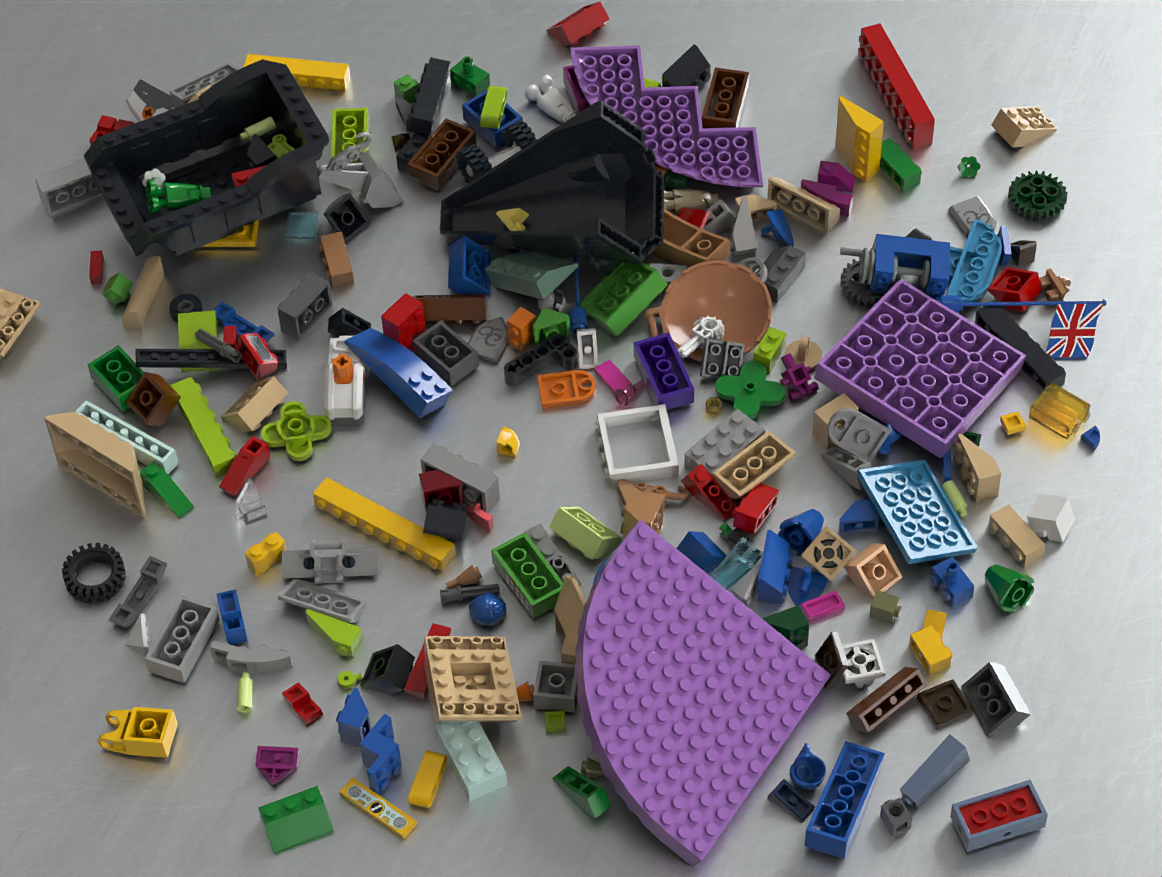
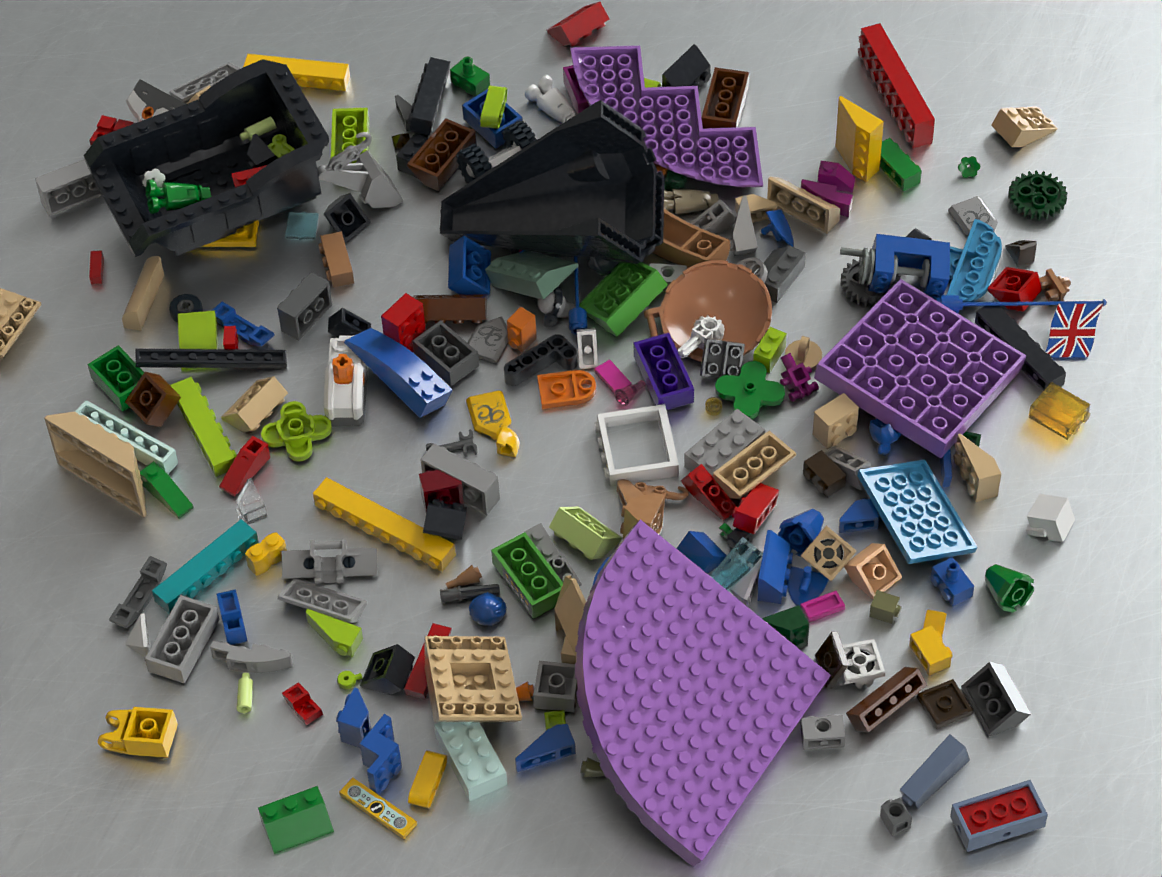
black tyre [62,543,126,603] -> none
bright green brick [101,272,133,305] -> none
dark grey axle [195,329,242,363] -> none
red slope [237,333,278,381] -> none
magenta slope [255,746,299,785] -> none
bright green brick [394,74,419,103] -> none
coral slope [466,503,494,532] -> none
light yellow slope [496,208,529,231] -> none
bright green slope [533,307,570,346] -> none
green slope [553,766,611,818] -> none
red slope [677,207,710,229] -> none
dark blue slope [768,779,815,822] -> none
blue hair [790,743,826,790] -> none
blue slope [804,741,885,859] -> none
light grey tile [828,408,891,463] -> none
yellowish green cylinder [941,480,968,517] -> none
tan brick [988,504,1045,567] -> none
tile [997,226,1012,266] -> none
yellow plate [1000,411,1026,435] -> none
blue tile [1080,425,1100,451] -> none
none -> teal brick [152,519,259,614]
none -> dark grey bar [426,429,478,457]
none -> yellow tile [466,390,512,441]
none -> blue slope [515,723,576,772]
none -> light grey brick [800,714,845,750]
none -> dark brown brick [803,450,846,498]

